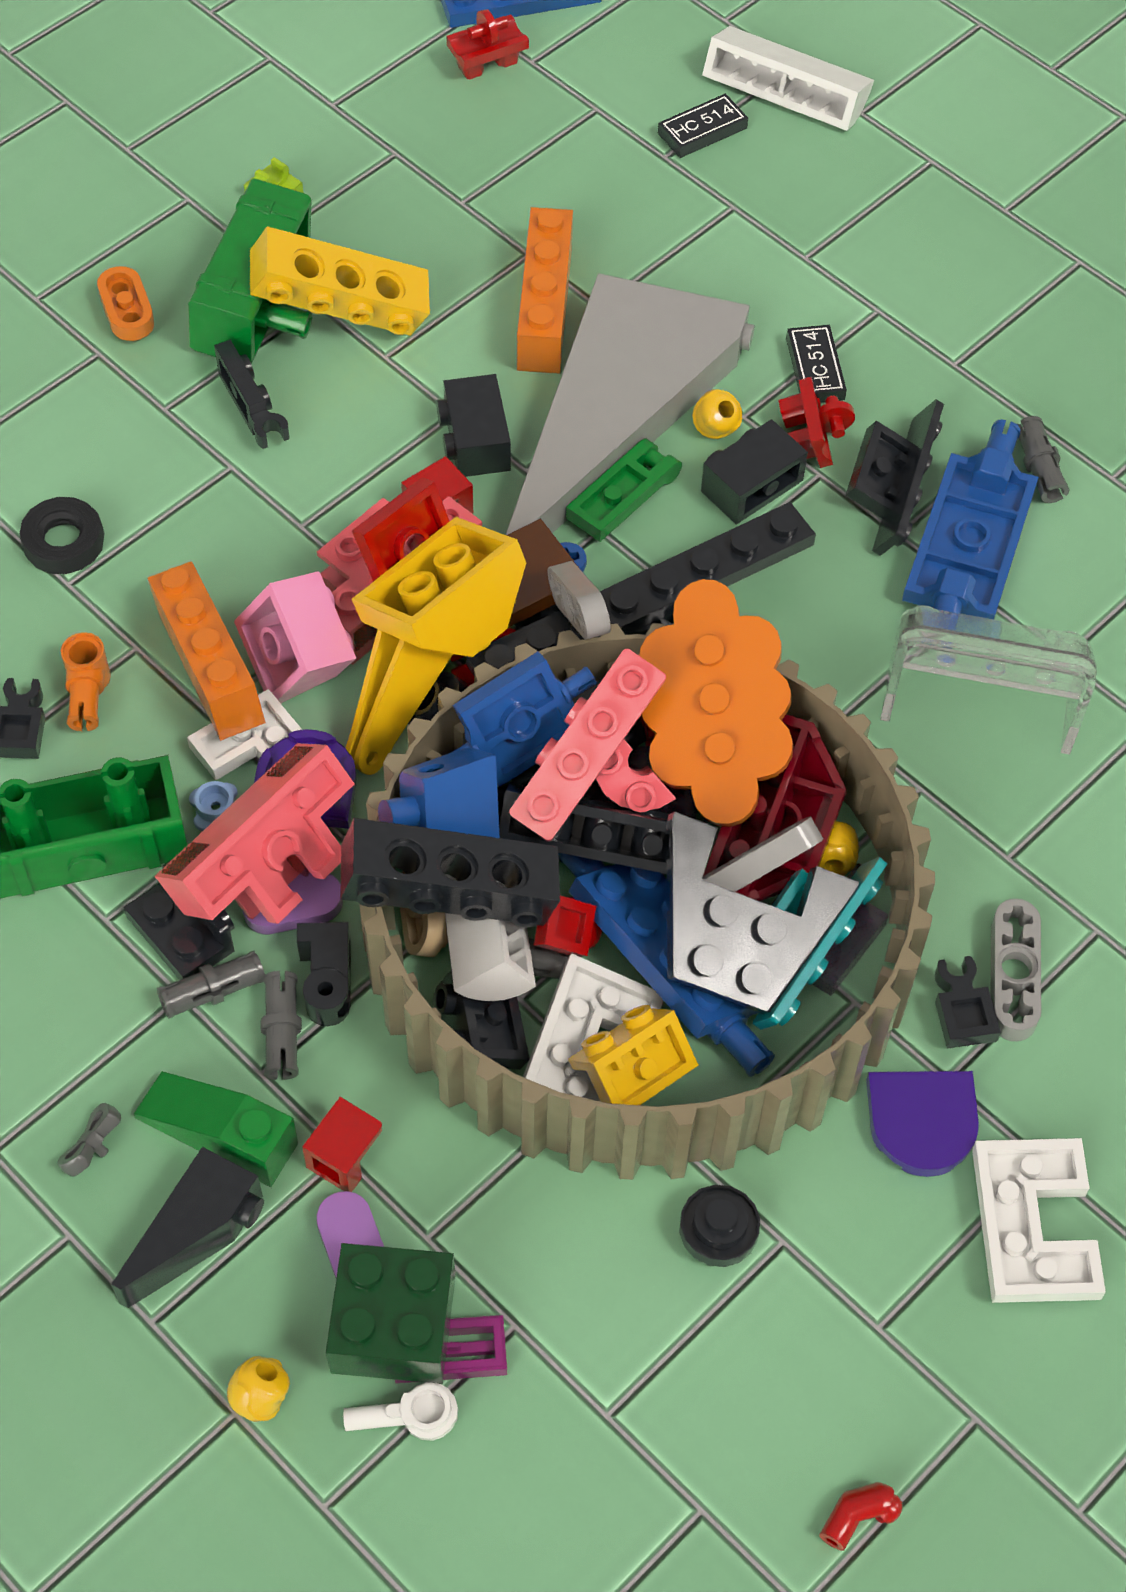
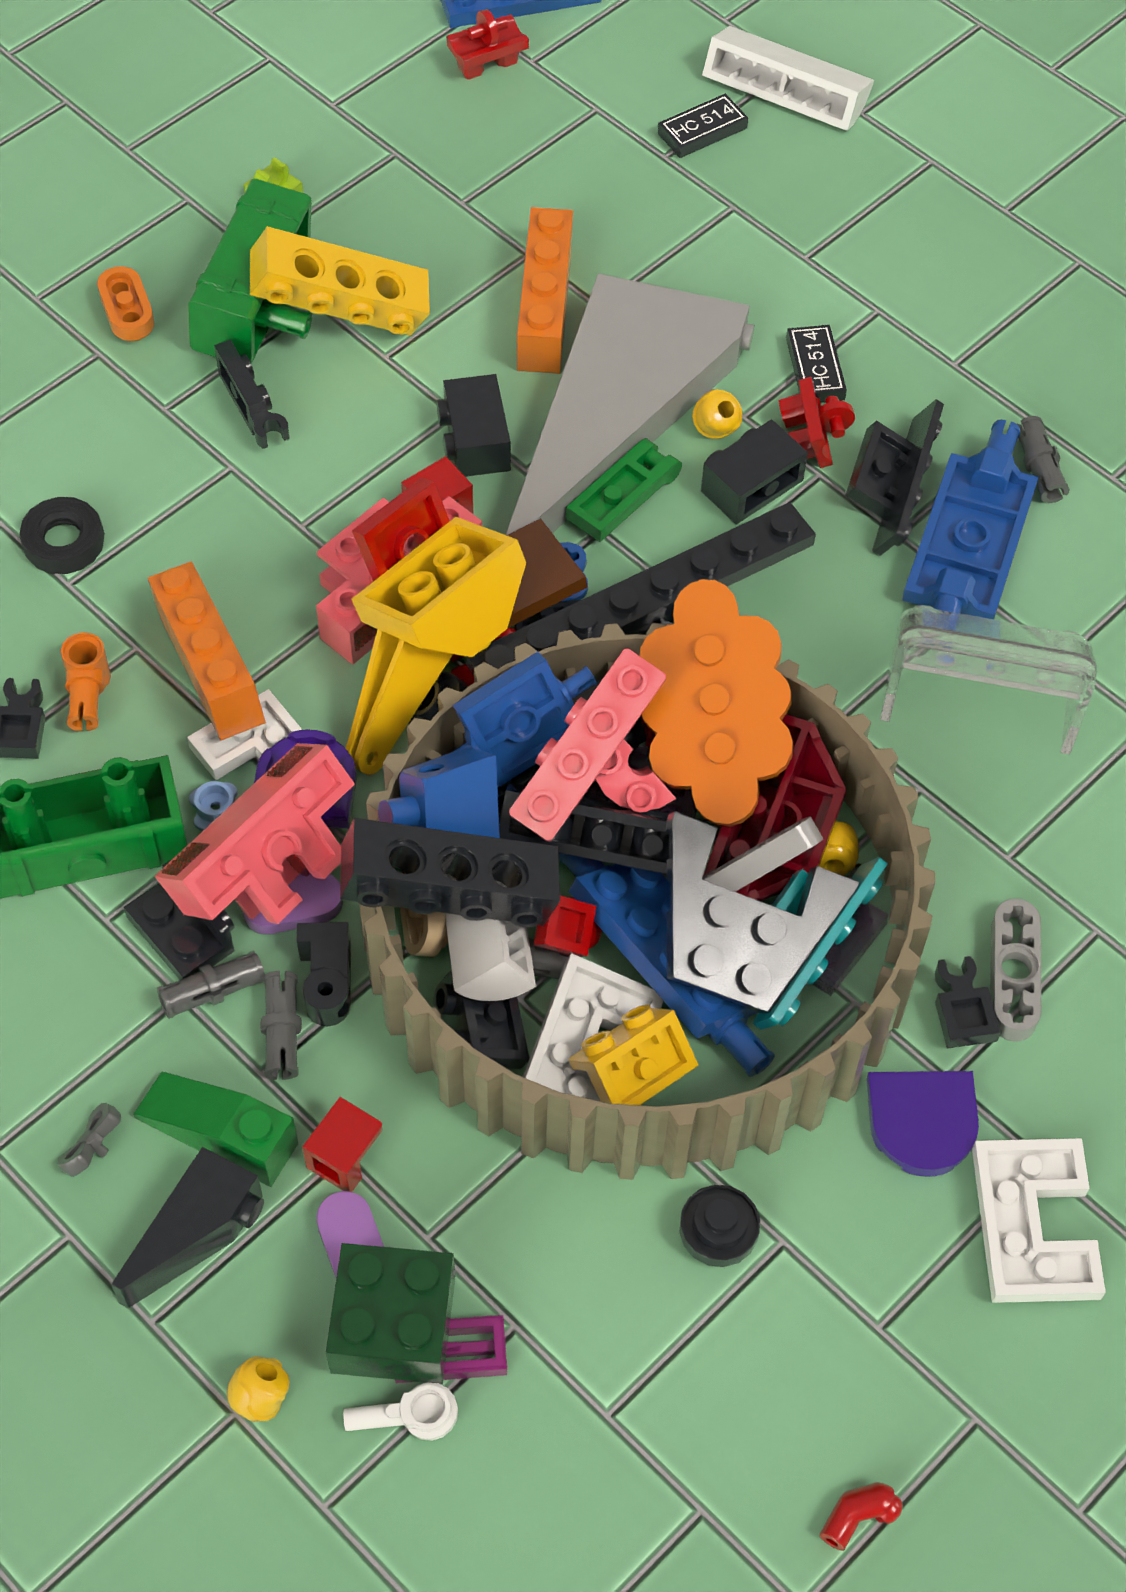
bright pink slope [234,571,356,703] -> none
light grey beam [547,561,611,640] -> none

